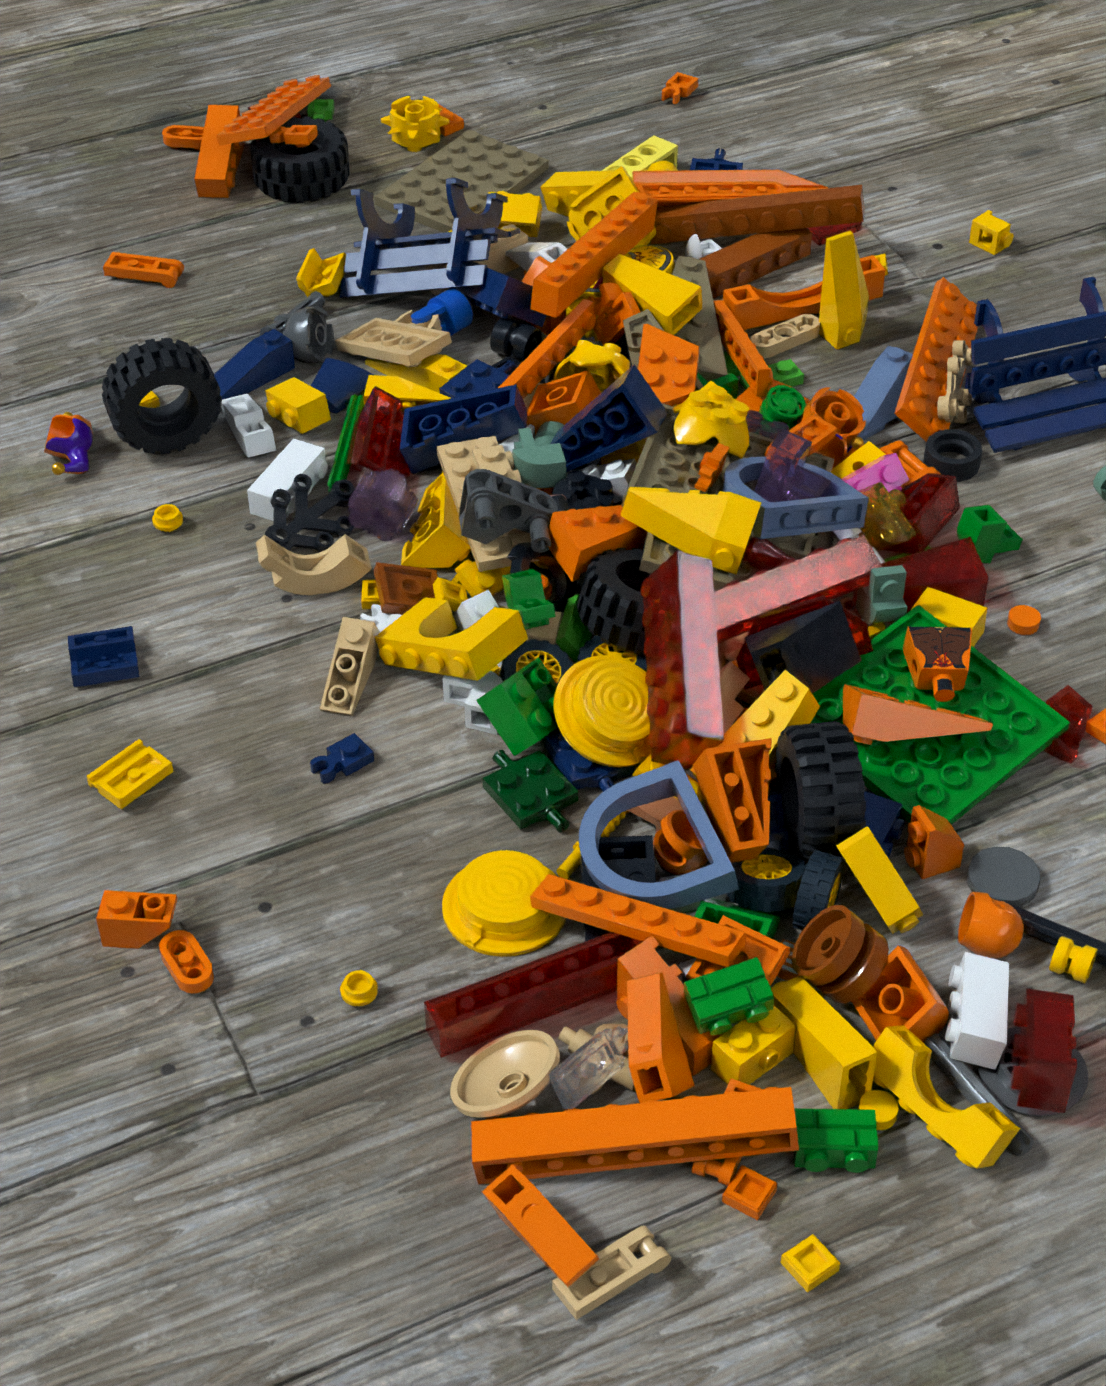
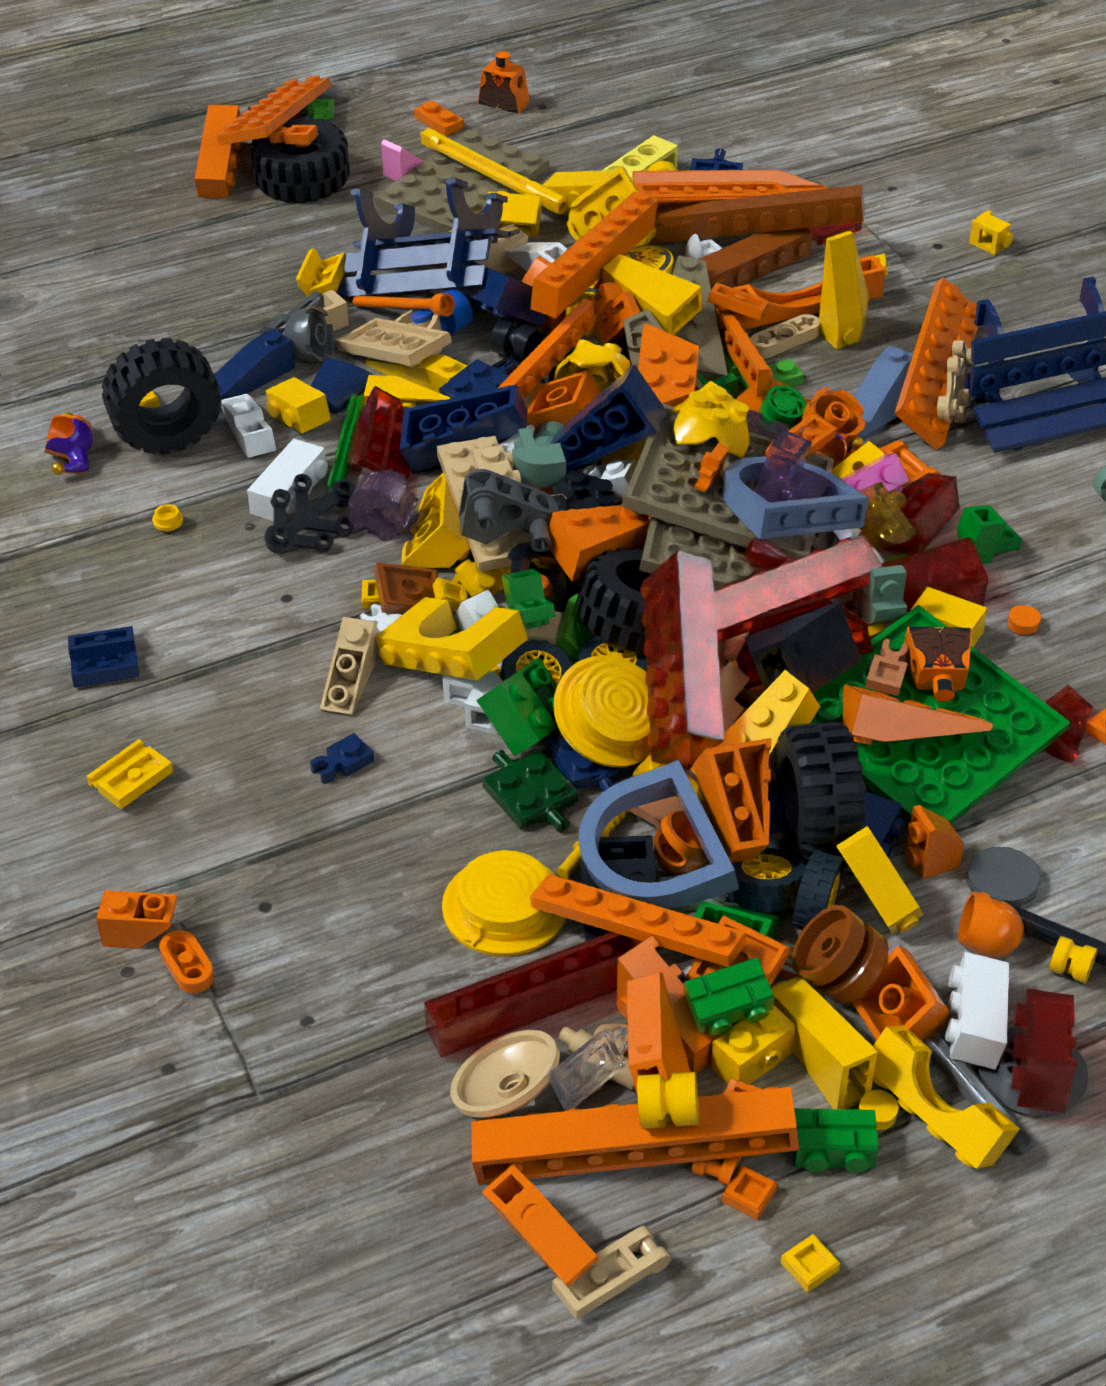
orange plate [103,252,184,288] -> none
orange plate [162,125,204,150] -> none
tan arch [256,534,372,595] -> none
yellow plate [340,970,378,1006] -> none
yellow brick [381,96,449,152] -> none
yellow wedge [621,487,761,575] -> none
orange plate [661,72,699,104] -> none
black tyre [923,429,983,482] -> none
none -> tan panel [323,290,349,331]
none -> orange piece [353,293,455,316]
none -> bright pink slope [381,139,424,181]
none -> yellow piece [420,128,567,215]
none -> torso [478,51,530,114]
none -> yellow wheel [637,1072,700,1129]
none -> orange plate [707,282,769,321]
none -> nougat plate [865,639,908,696]

